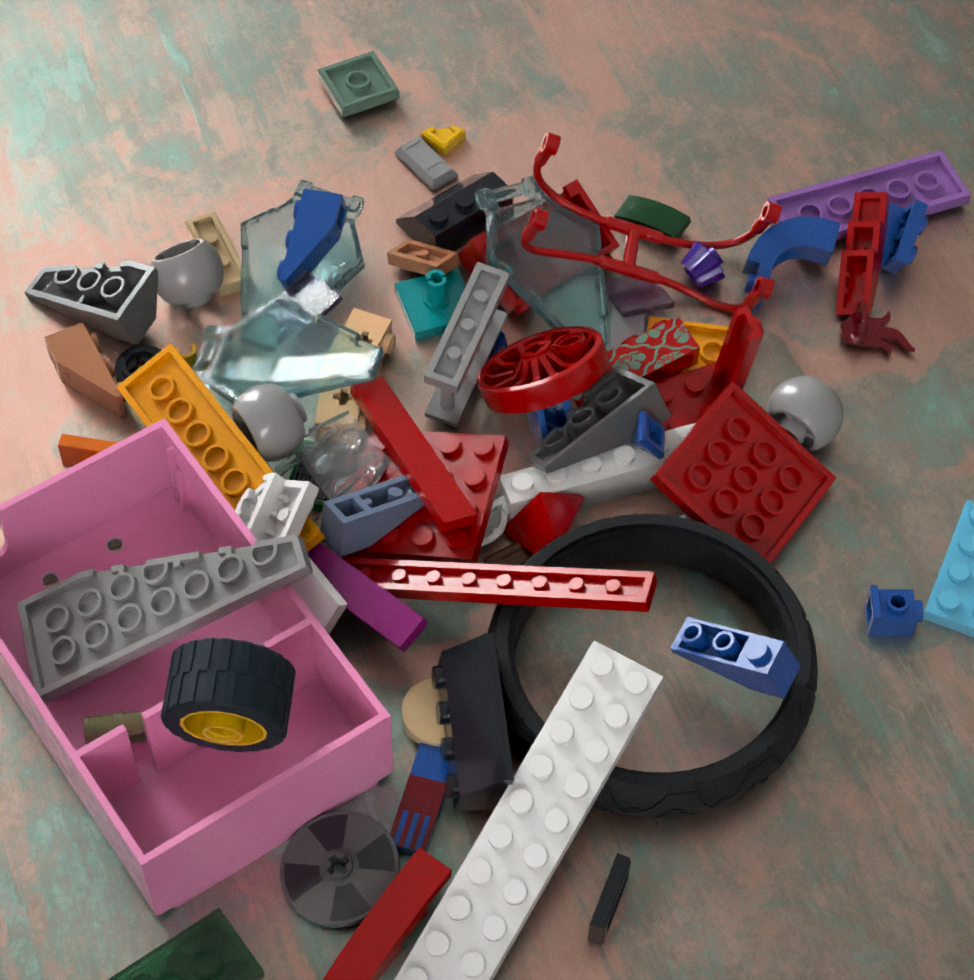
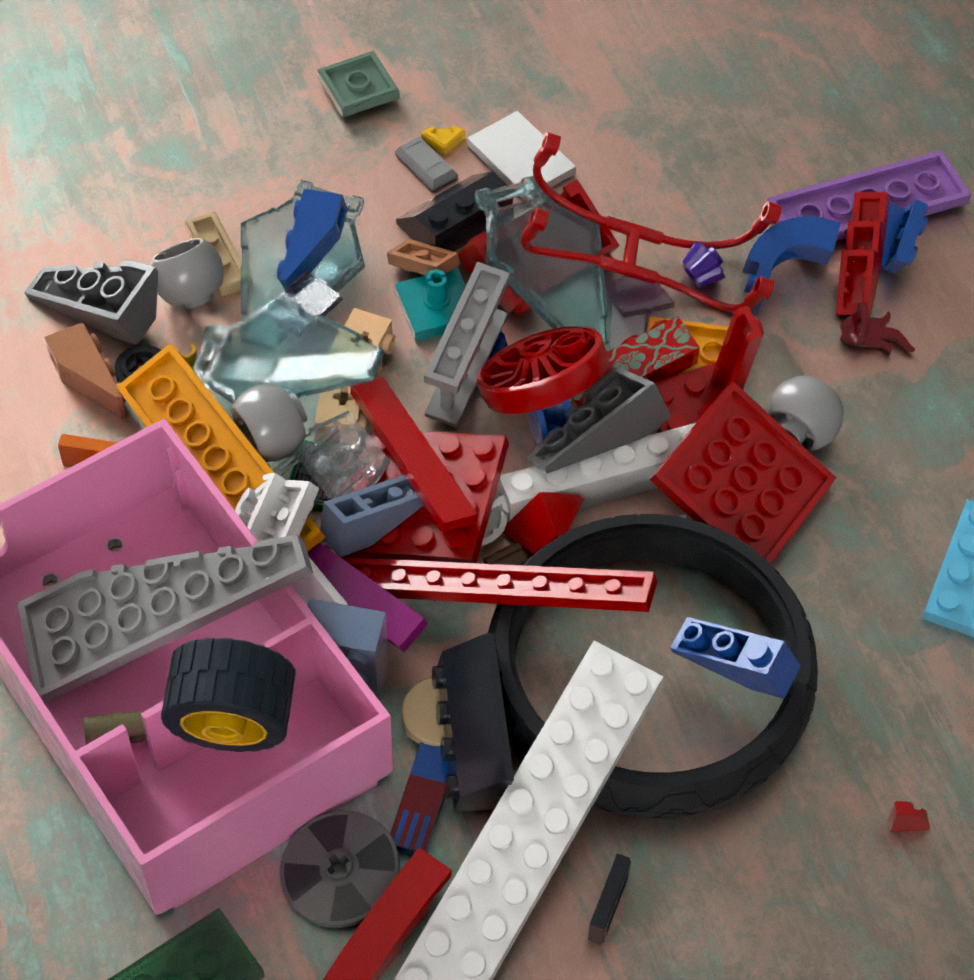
dark green slope [614,195,691,239] -> none
blue slope [632,411,665,459] -> none
blue brick [864,585,923,637] -> none
none -> sand blue slope [308,598,389,702]
none -> white tile [467,111,576,202]
none -> red tile [888,801,930,832]

